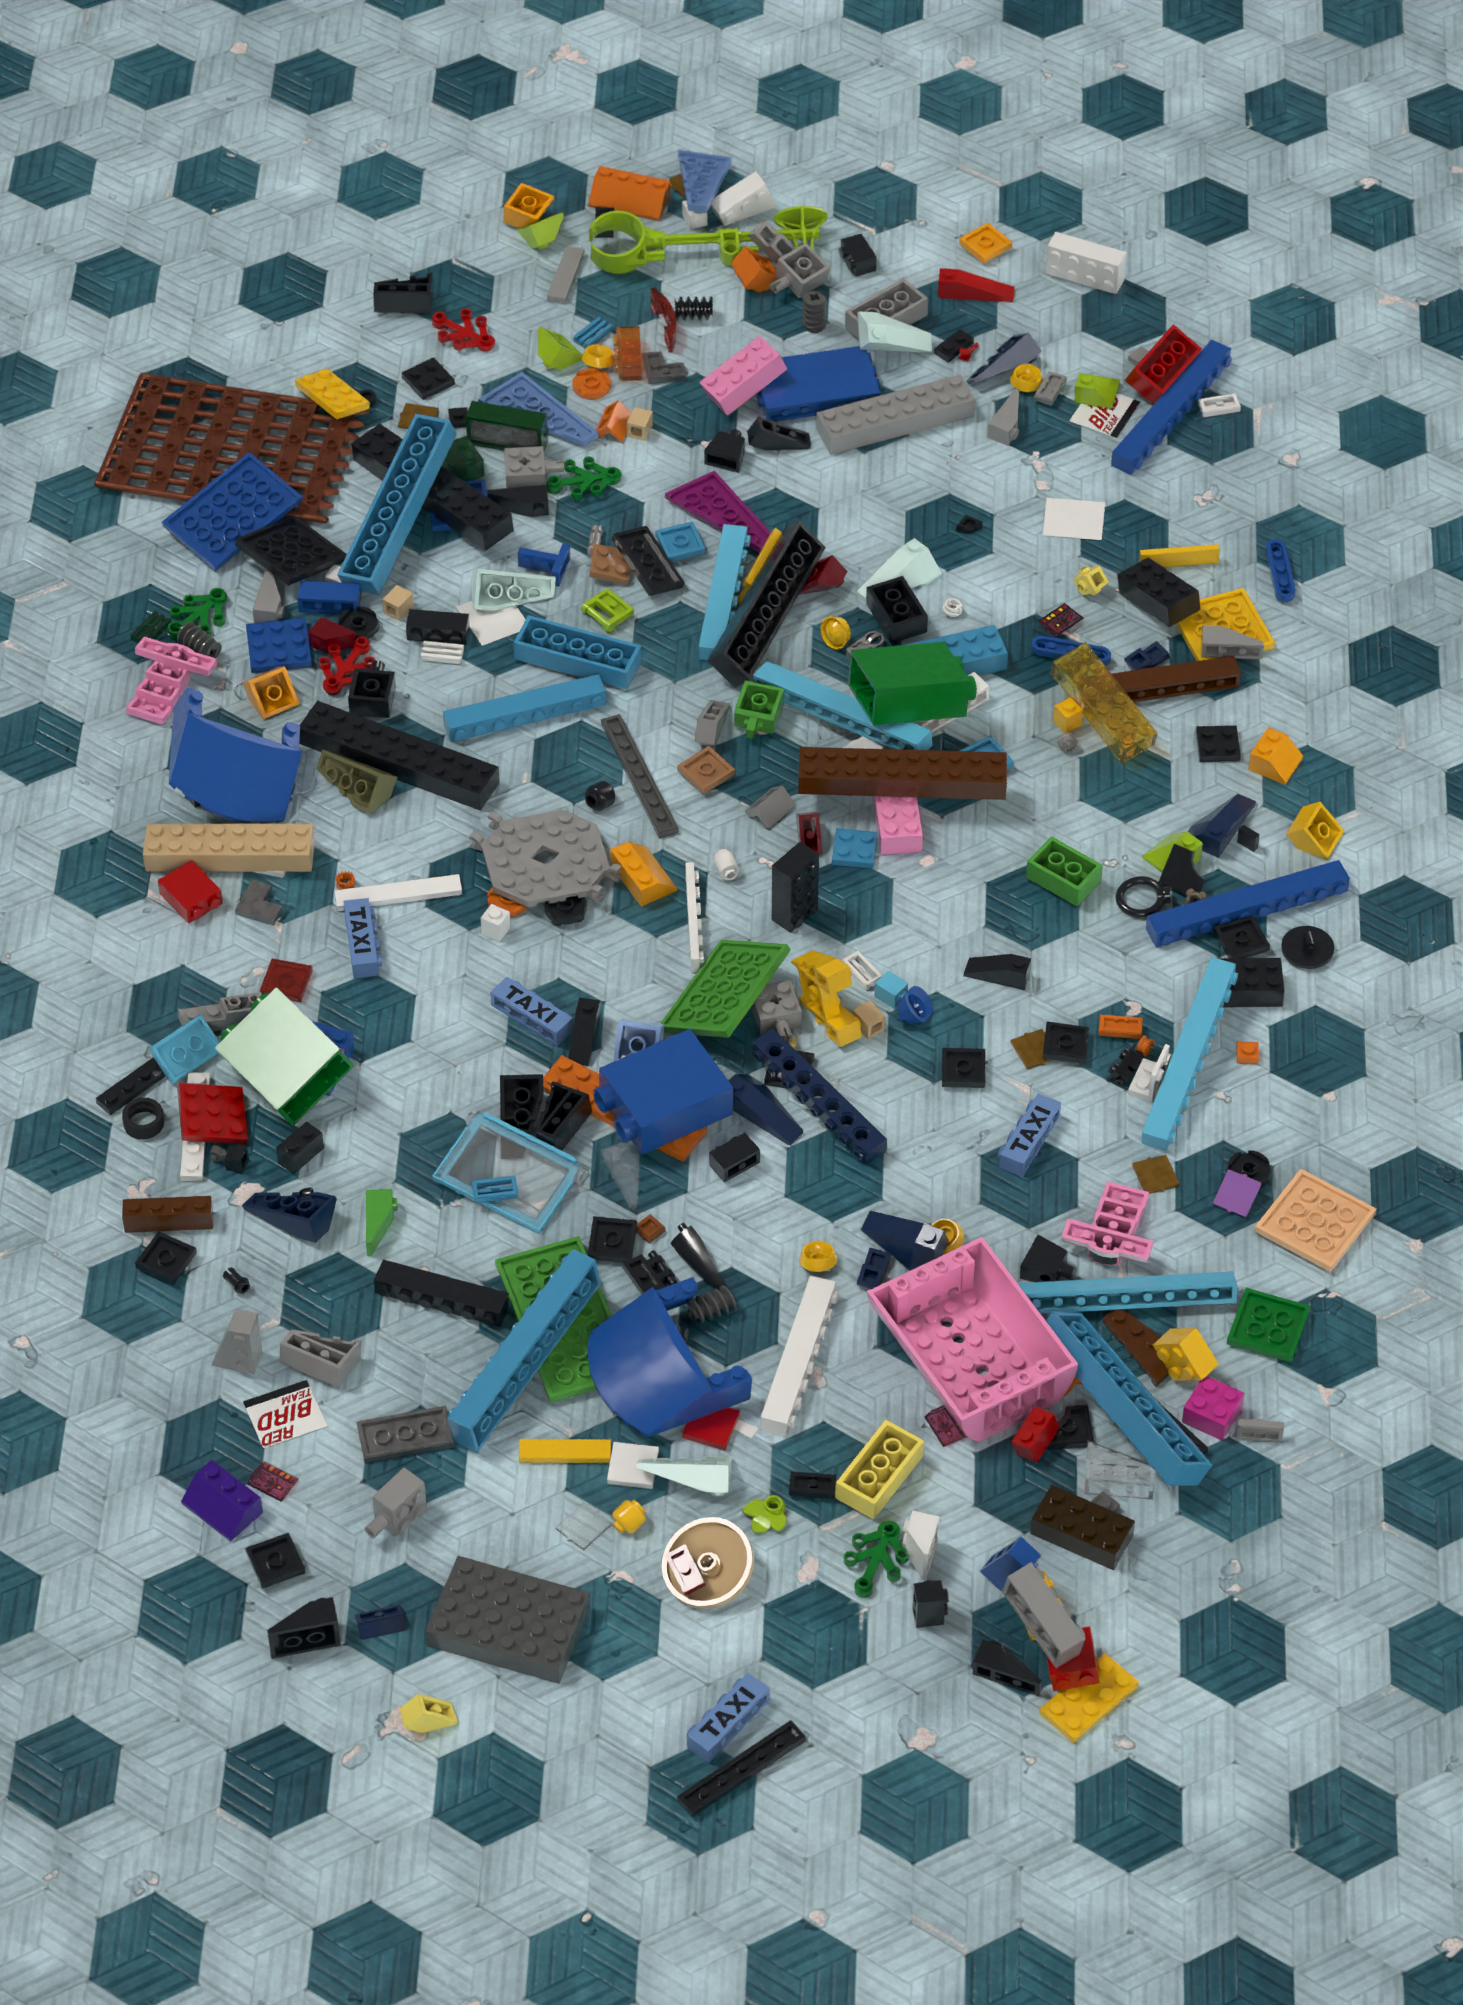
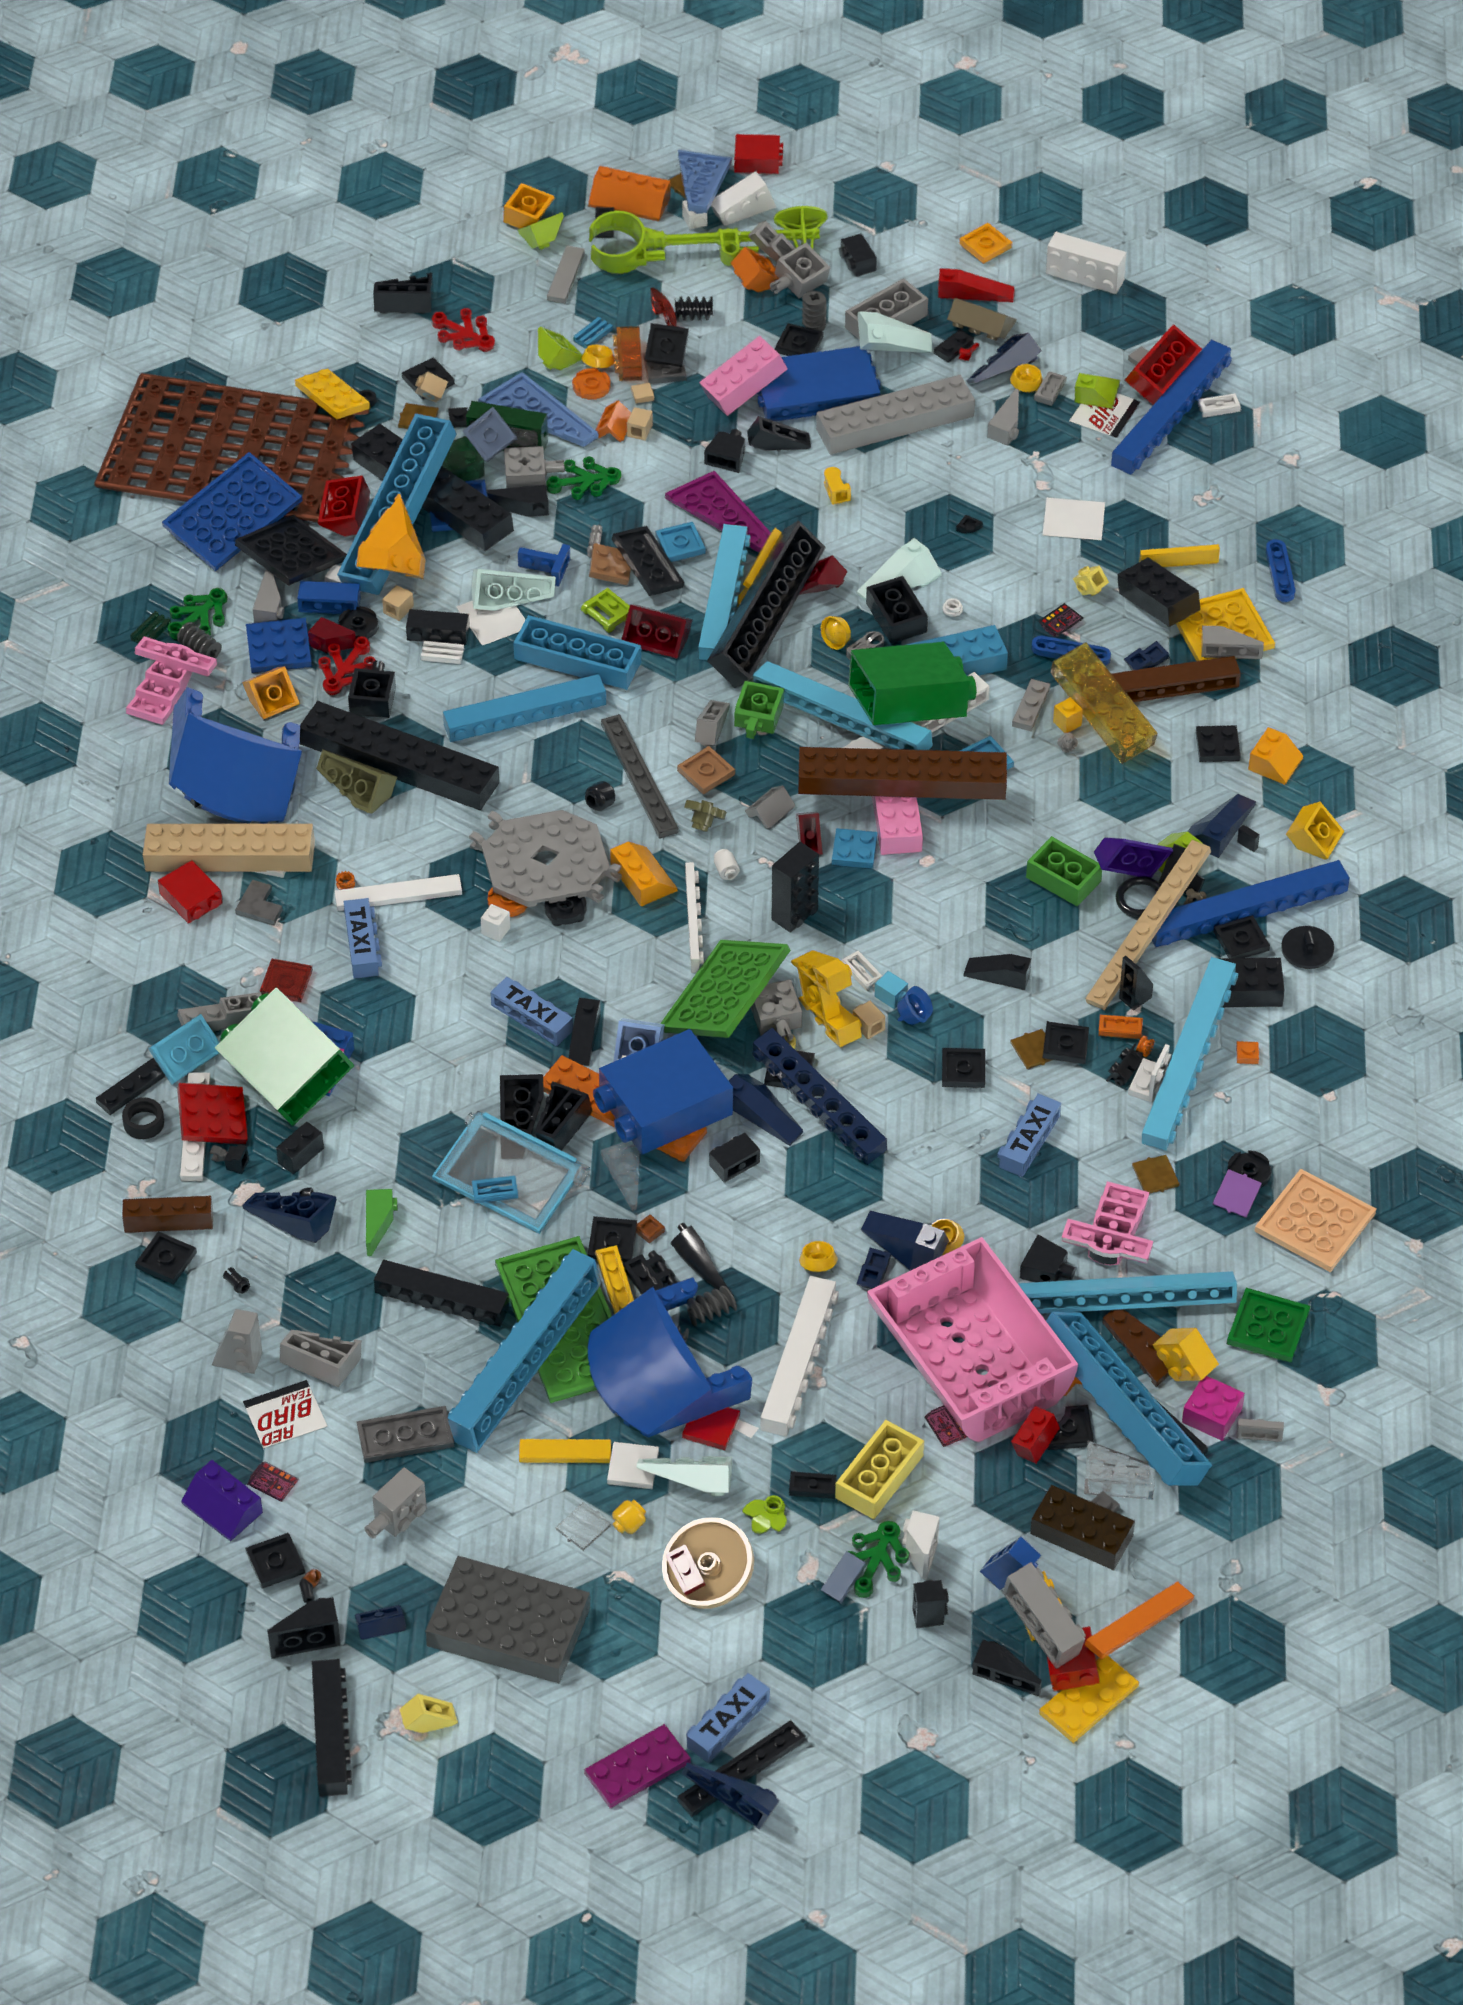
none -> arm [299,1569,321,1603]
none -> black brick [311,1659,352,1797]
none -> red slope [318,475,370,536]
none -> light orange wedge [356,494,426,579]
none -> tan brick [415,372,448,403]
none -> sand blue tile [463,407,517,462]
none -> magenta plate [584,1724,691,1809]
none -> yellow tile [595,1245,634,1314]
none -> dark red slope [621,604,693,659]
none -> tan tile [631,383,654,404]
none -> black plate [644,323,689,367]
none -> dark blue wedge [681,1763,780,1830]
none -> olive plant [684,800,727,832]
none -> red brick [734,134,784,174]
none -> black tile [775,323,824,356]
none -> sand blue tile [821,1551,867,1603]
none -> yellow leg [824,467,851,505]
none -> dark tan slope [947,298,1017,341]
none -> light grey plate [1012,679,1050,731]
none -> tan plate [1085,840,1211,1010]
none -> orange tile [1085,1581,1194,1660]
none -> dark purple slope [1093,837,1173,878]
none -> black slope [1119,956,1153,1011]

